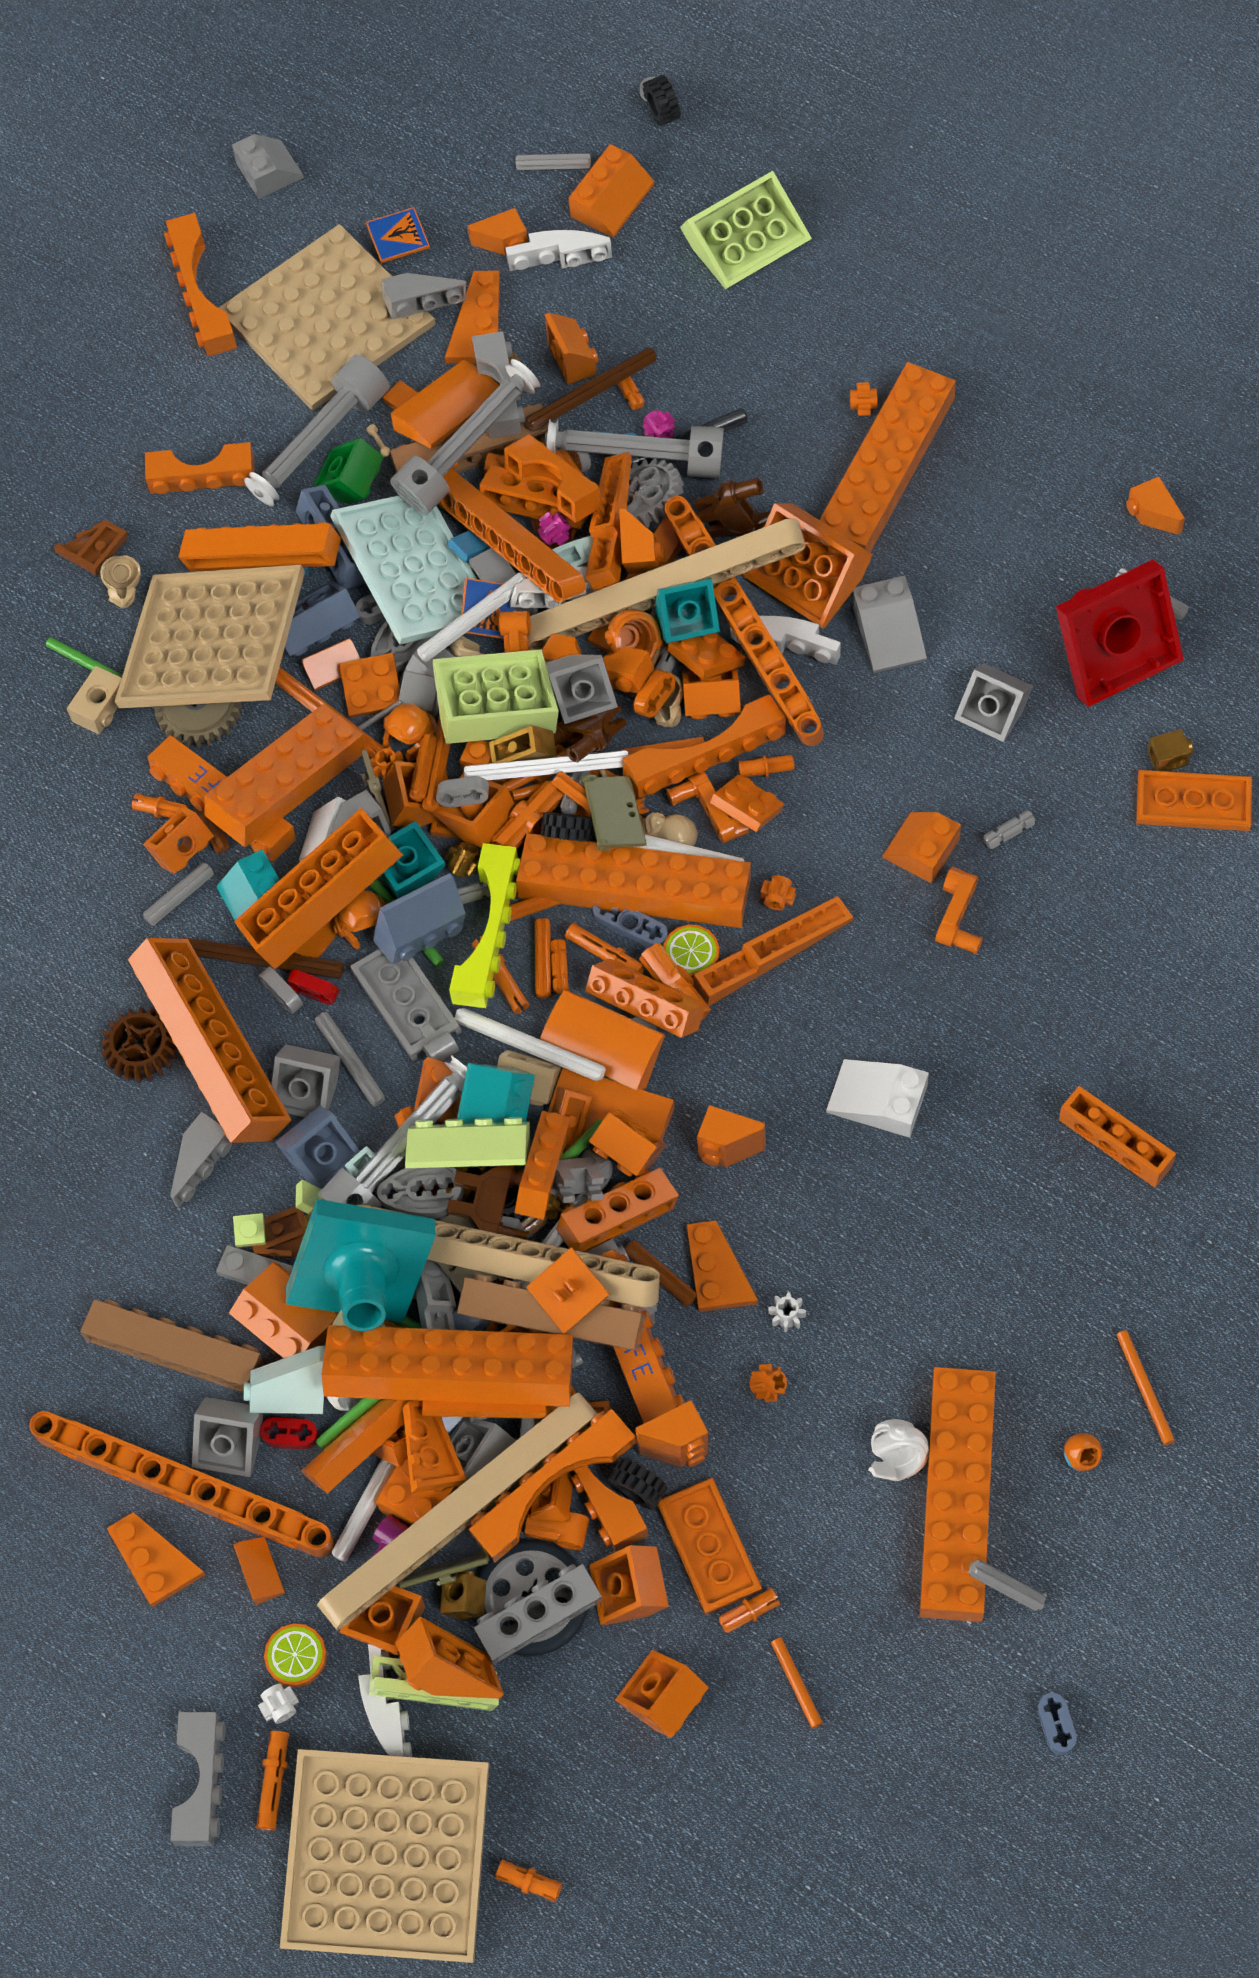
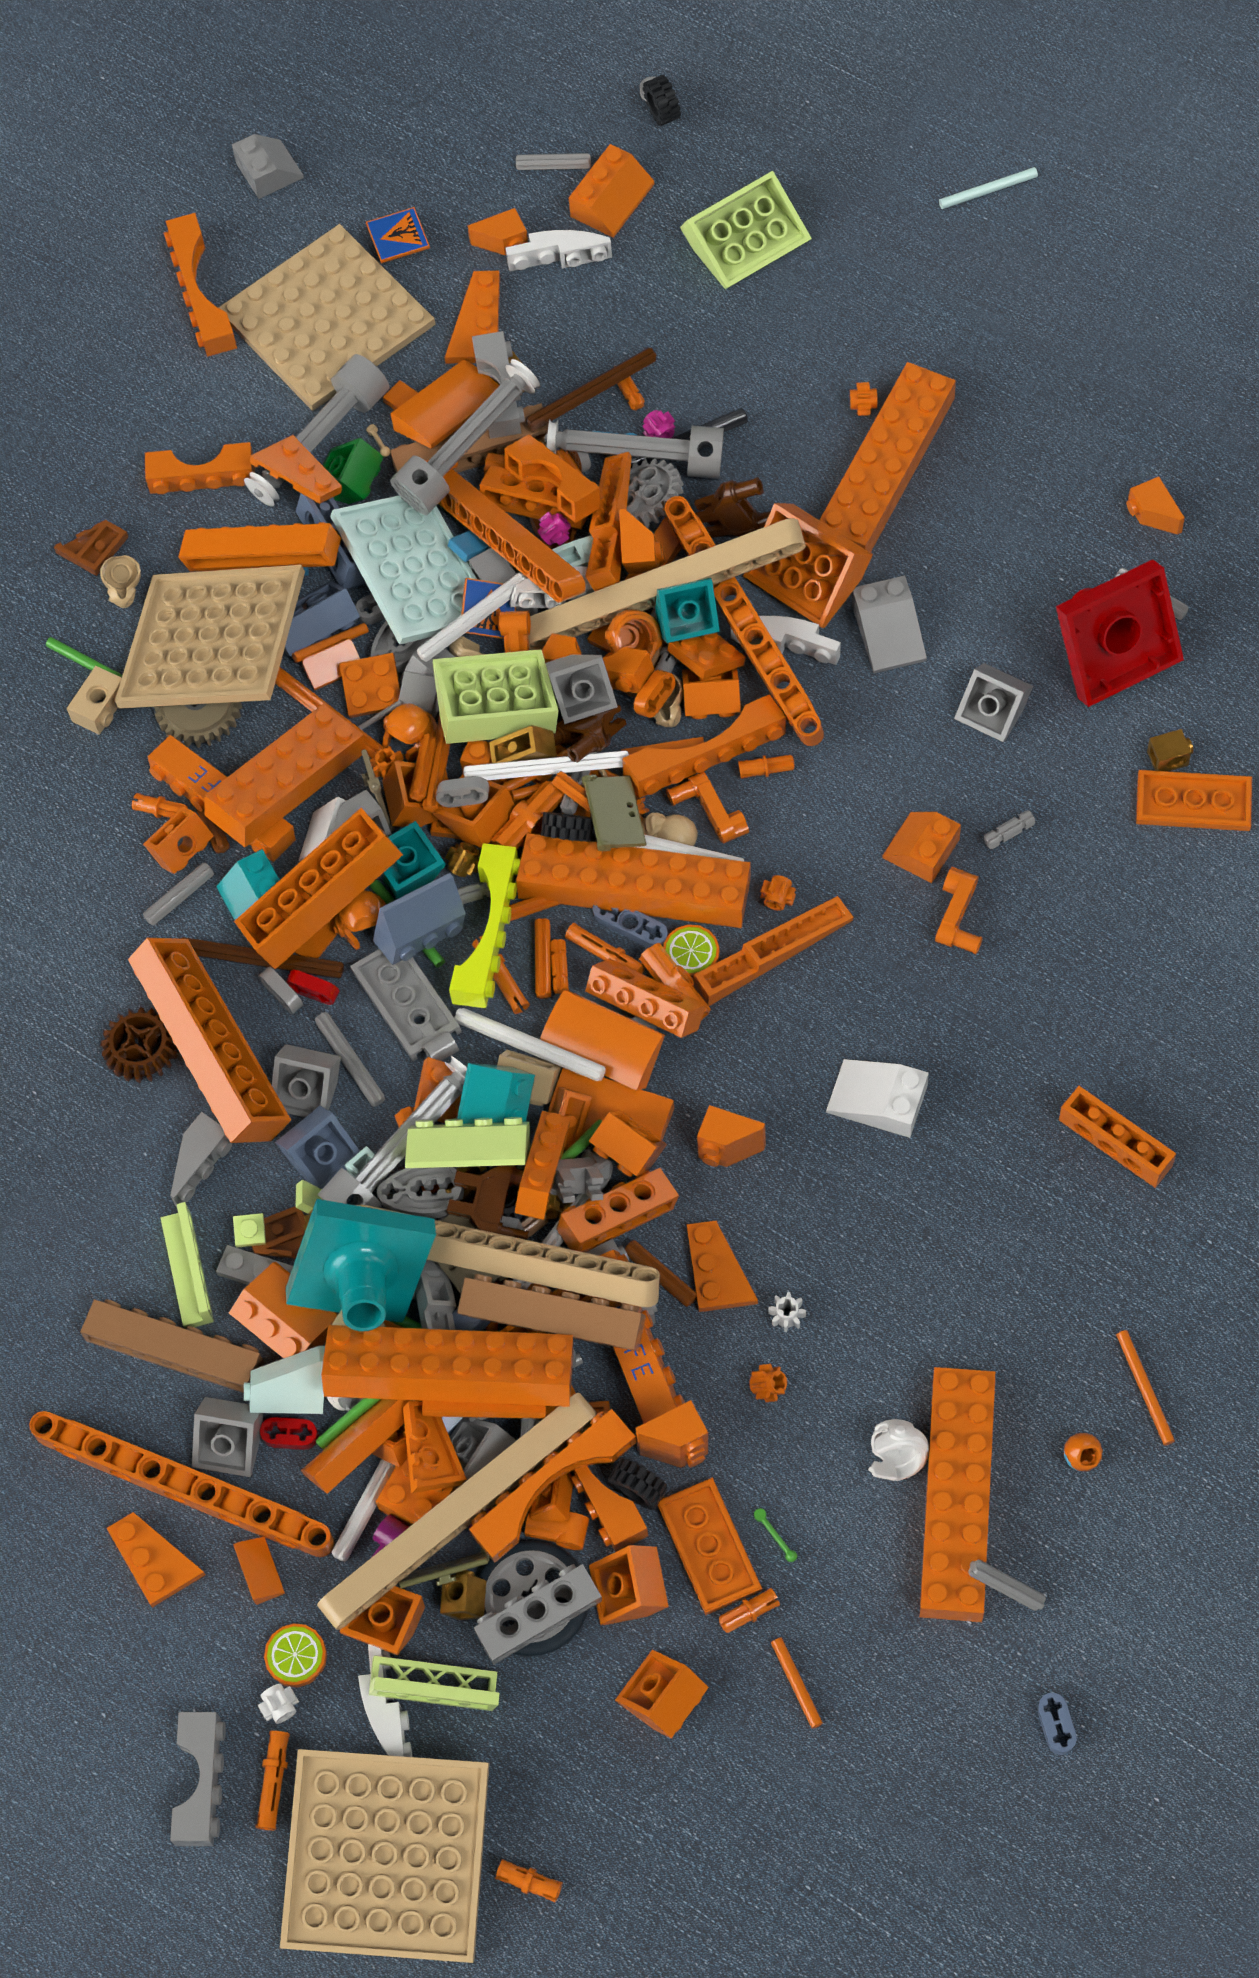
light grey slope [382,273,466,319] -> none
orange slope [396,1616,504,1699] -> none
orange piece [526,1247,610,1334] -> none
orange slope [544,313,599,385] -> none
orange plate [710,774,785,832] -> none
none -> yellowish green fence [160,1202,214,1329]
none -> orange wing [249,435,342,504]
none -> orange bar [292,623,369,663]
none -> bright green hinge [754,1508,797,1562]
none -> light aqua bar [939,167,1038,209]

